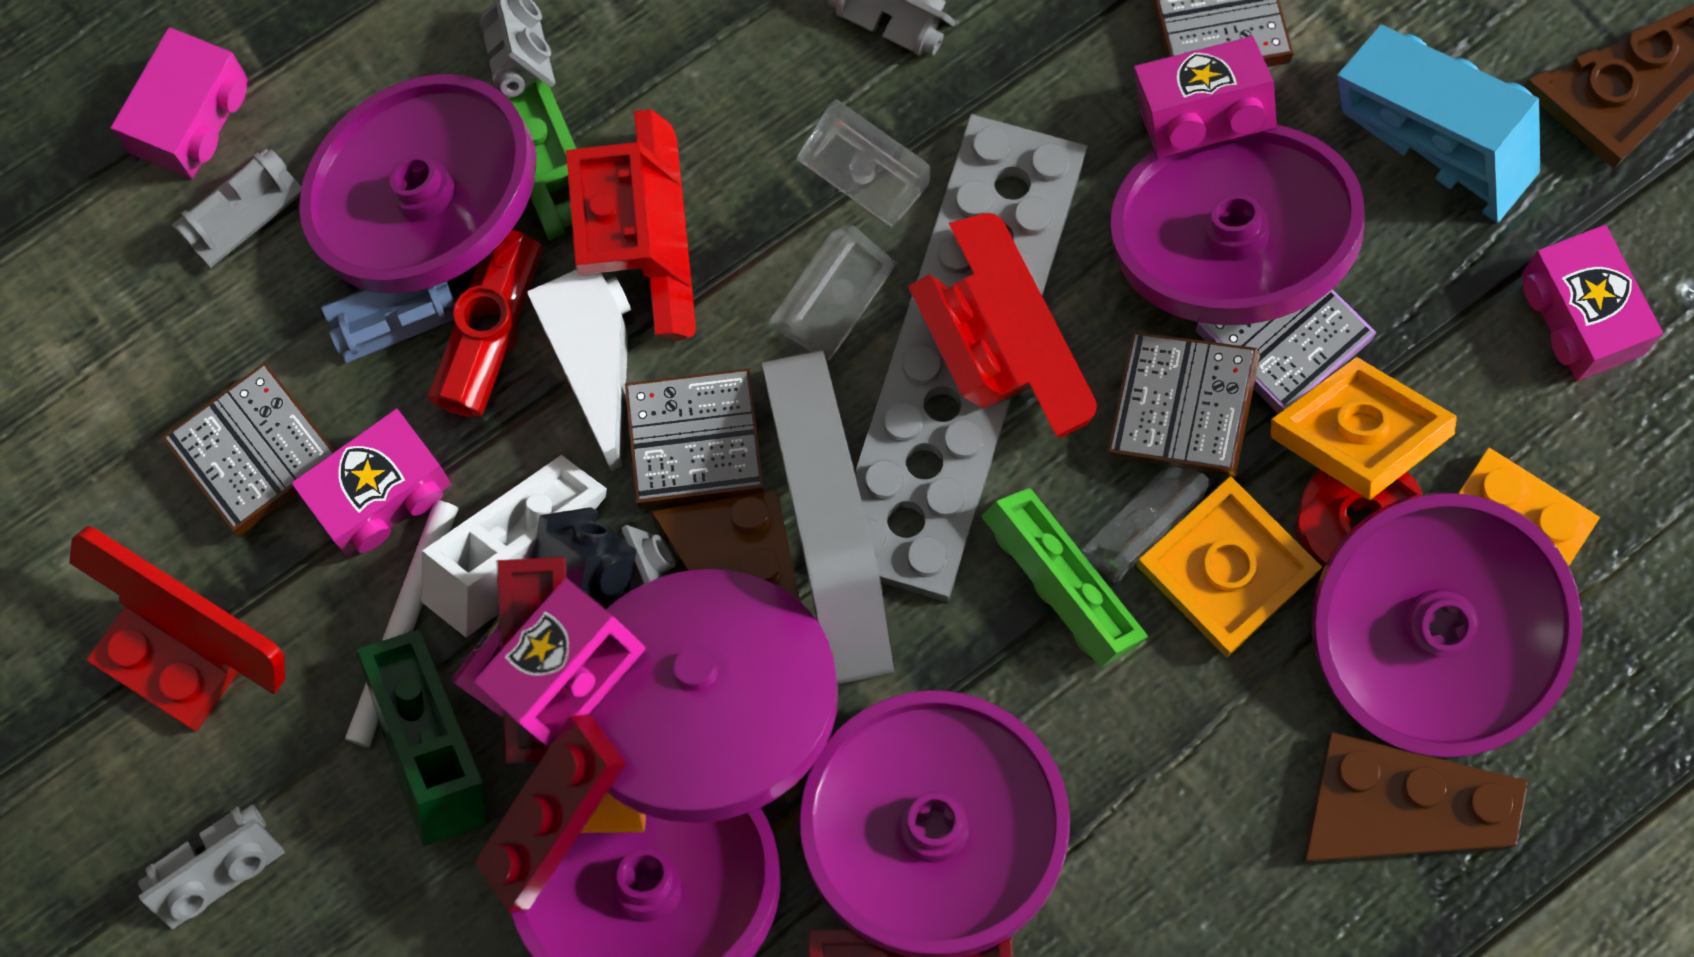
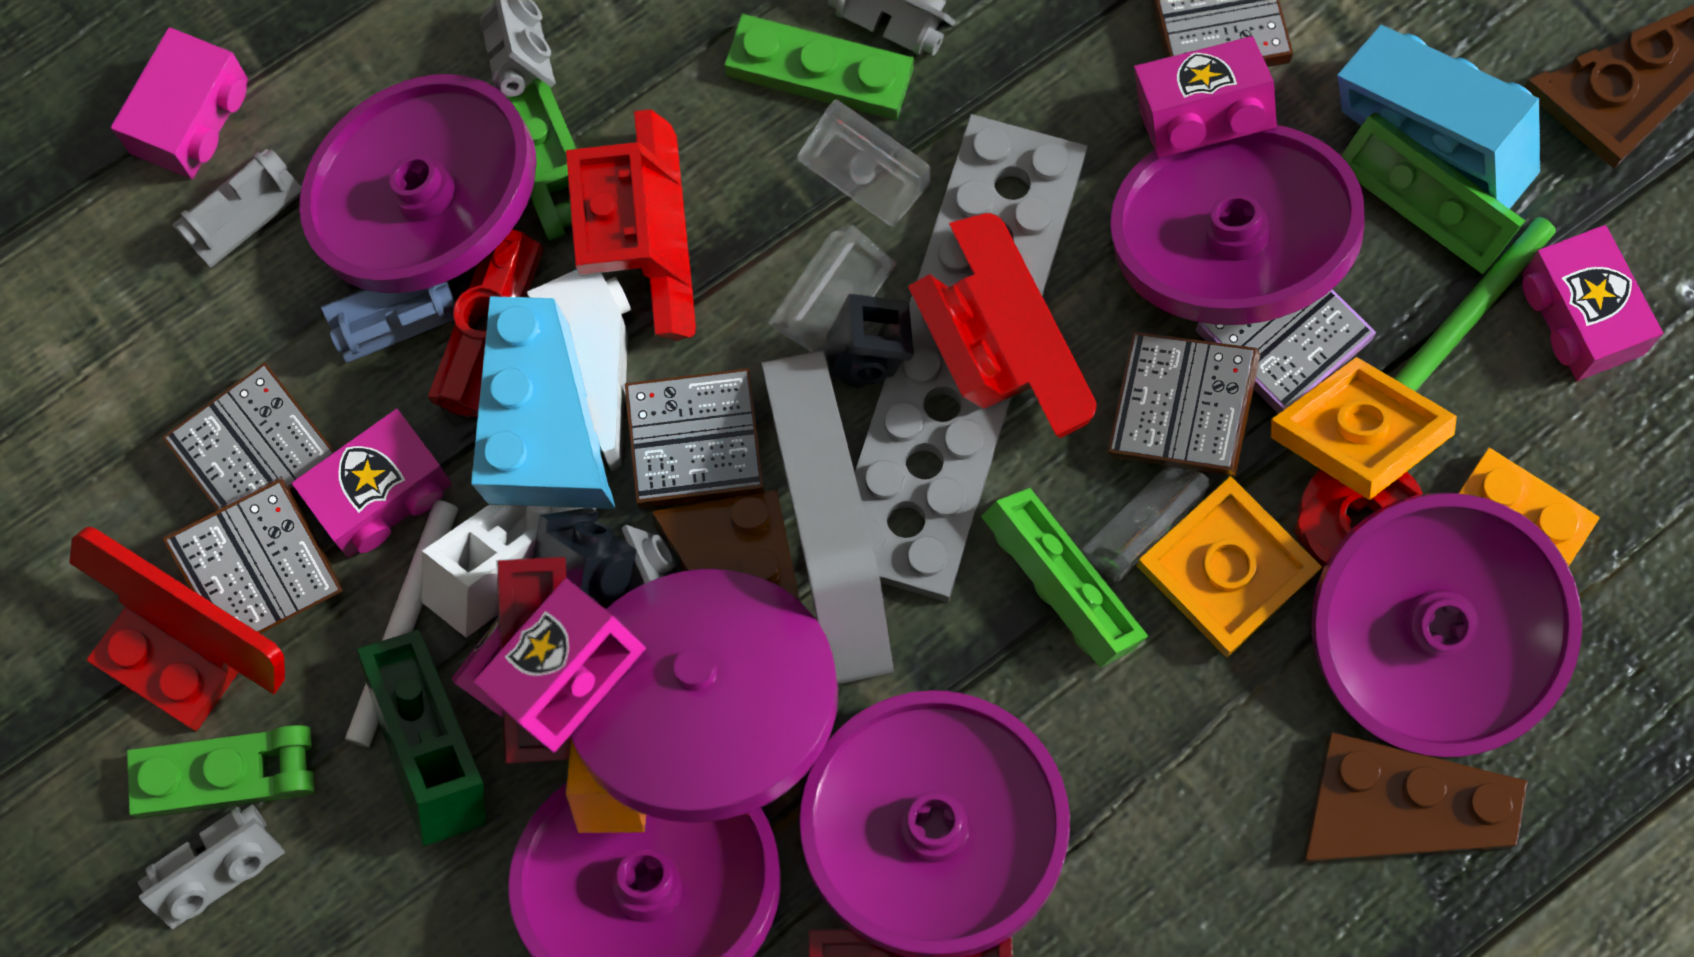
dark red plate [475,714,627,913] -> none
none -> bright green plate [127,725,315,819]
none -> light grey tile [162,476,343,633]
none -> medium azure wedge [471,296,616,509]
none -> bright green plate [725,14,914,120]
none -> black brick [826,293,914,387]
none -> bright green plate [1341,112,1525,274]
none -> bright green bar [1394,217,1556,392]

